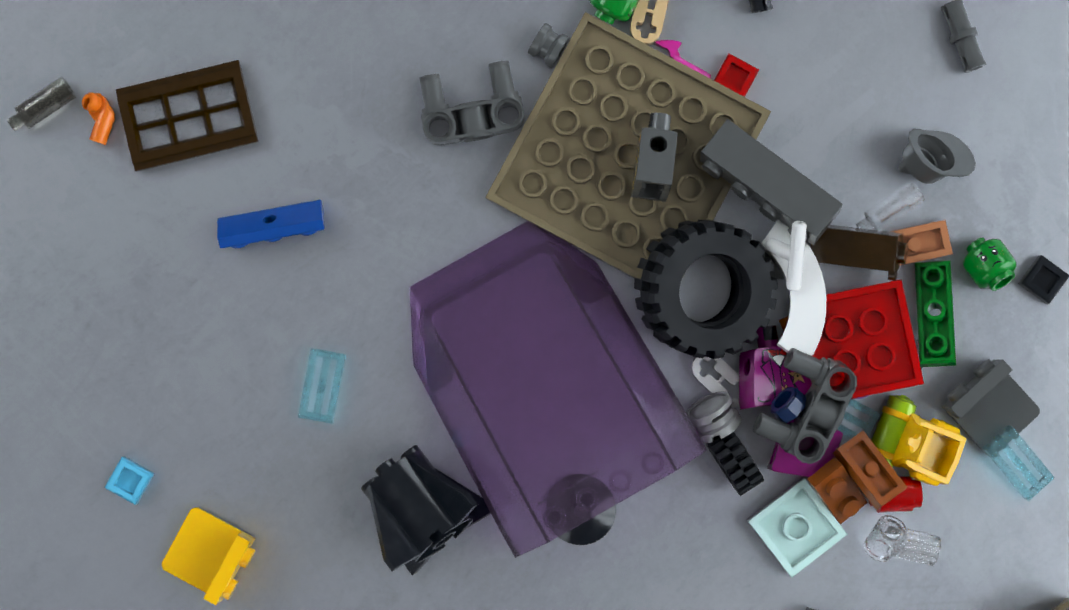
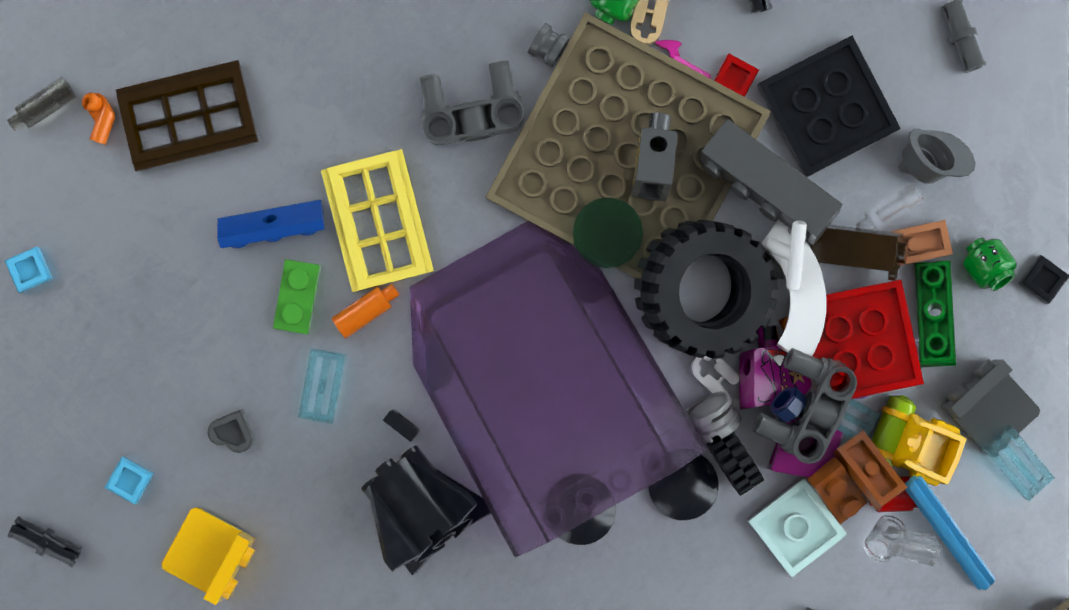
none -> medium azure tile [5,247,53,293]
none -> black pin [8,516,83,568]
none -> dark grey tile [207,409,254,453]
none -> bright green plate [273,259,321,335]
none -> light yellow piece [321,149,434,293]
none -> orange cylinder [331,284,400,339]
none -> black tile [382,409,420,442]
none -> clear green tile [572,198,643,269]
none -> black dish [648,450,719,520]
none -> black plate [757,35,901,177]
none -> dark azure axle [905,476,995,590]

